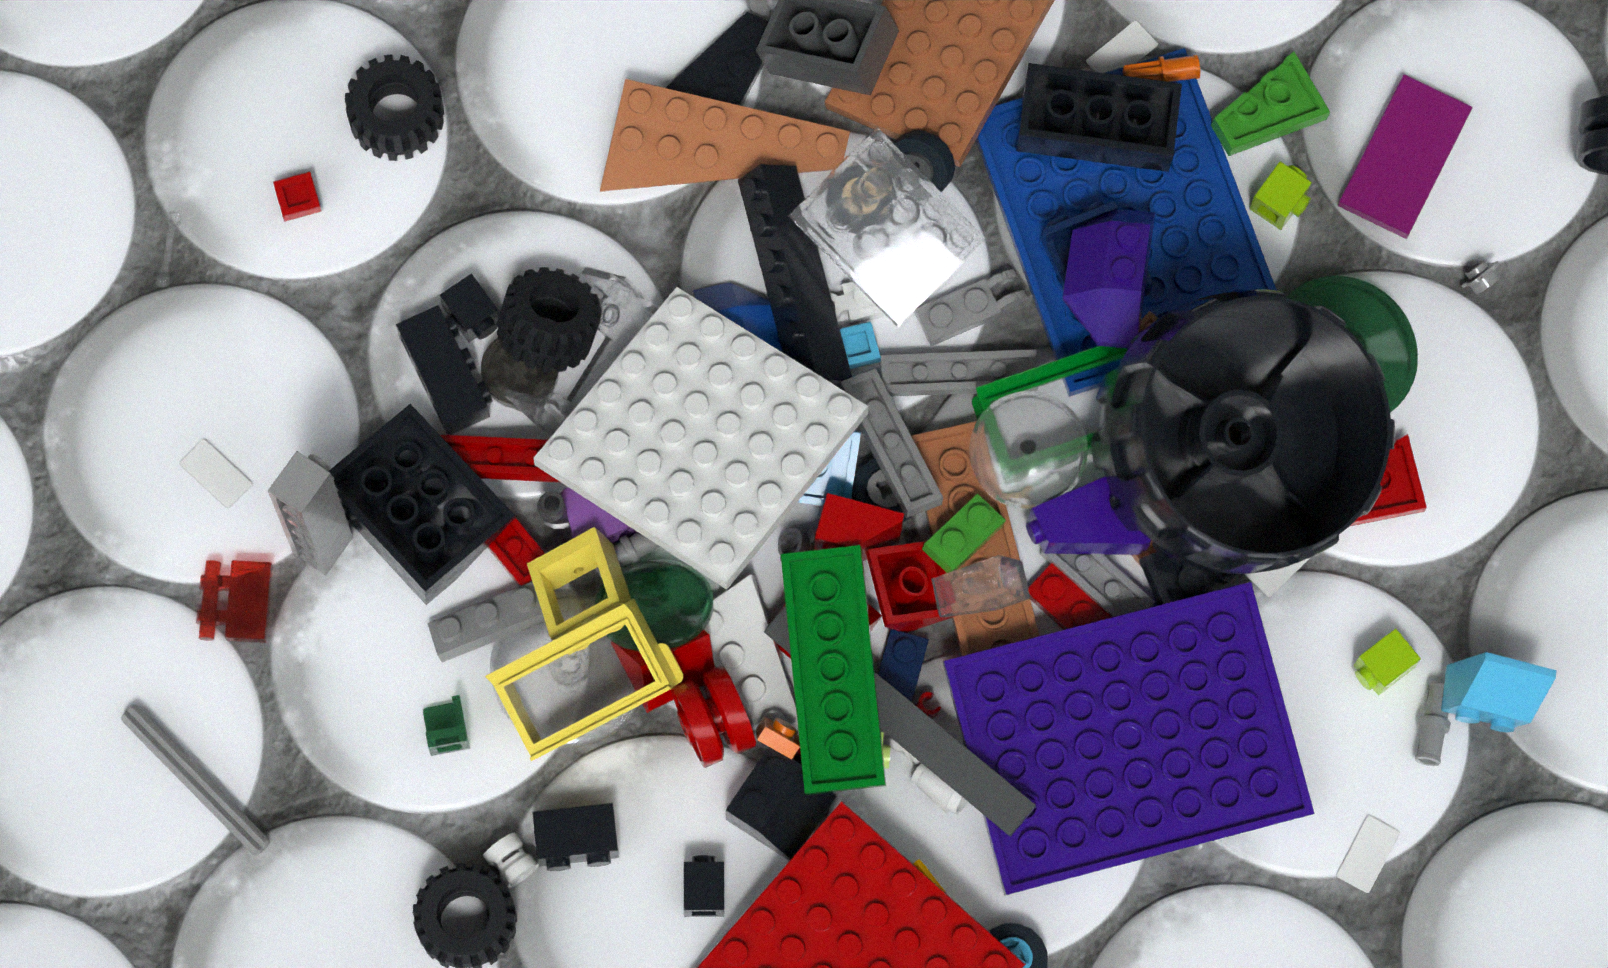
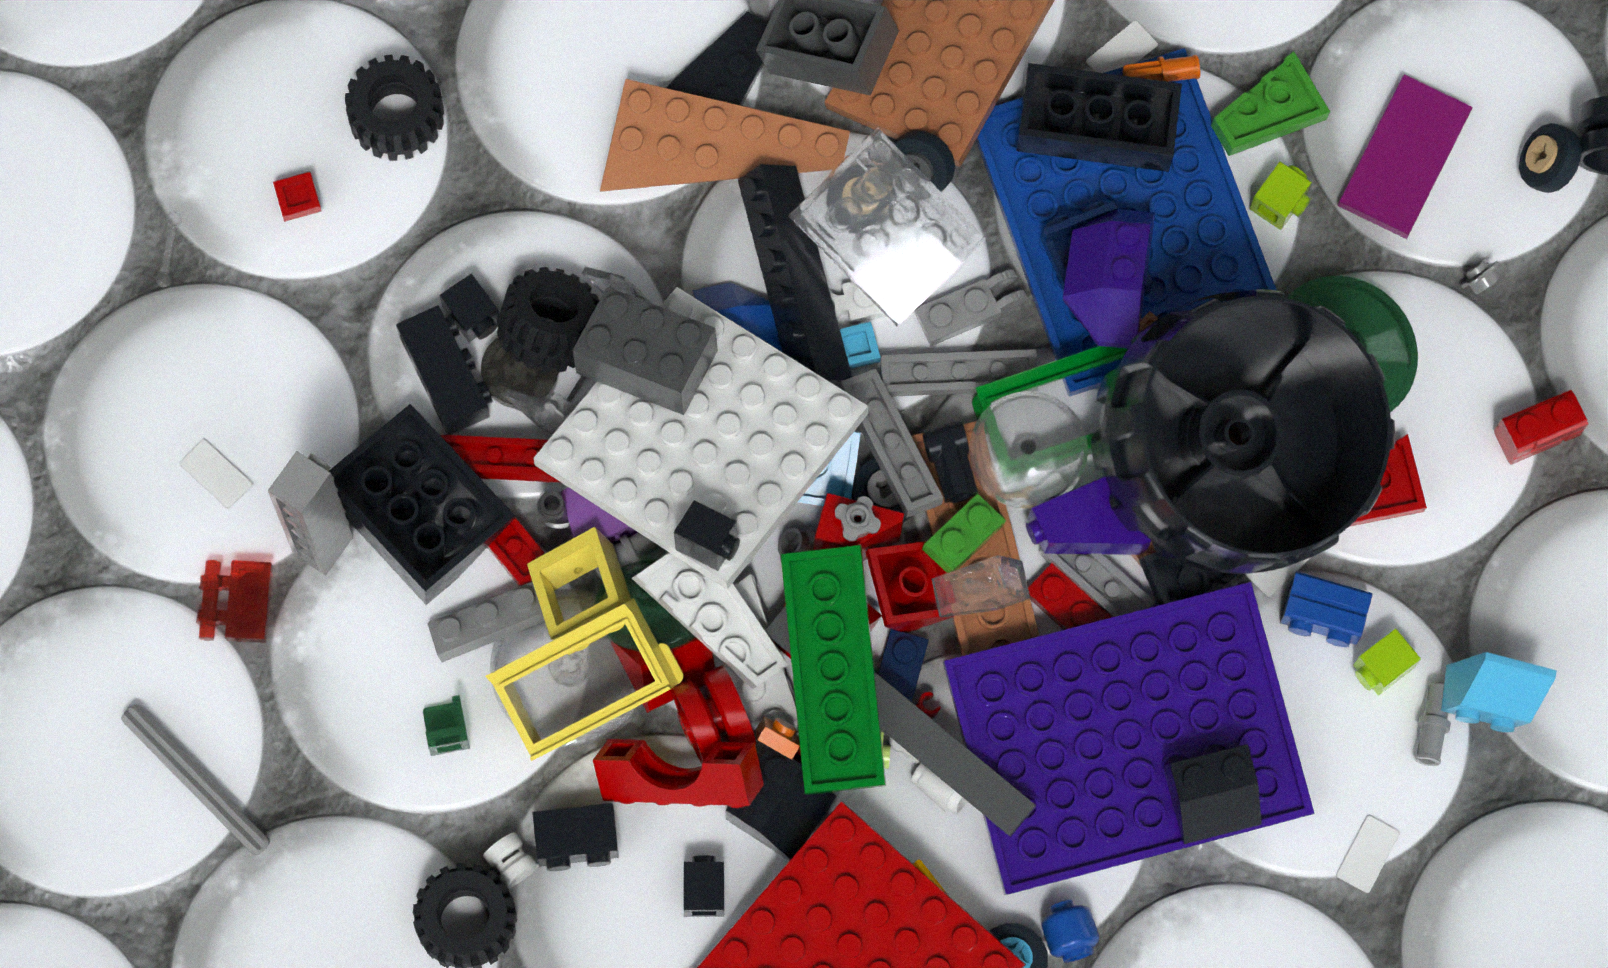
none -> dark grey brick [572,286,718,415]
none -> red arch [593,739,764,808]
none -> white wing [632,552,788,689]
none -> black brick [673,500,740,571]
none -> light grey plate [835,496,881,541]
none -> black piece [922,420,978,503]
none -> blue head [1041,900,1099,963]
none -> black slope [1163,744,1262,844]
none -> blue brick [1280,571,1373,647]
none -> red brick [1494,390,1589,465]
none -> black wheel [1519,123,1582,193]

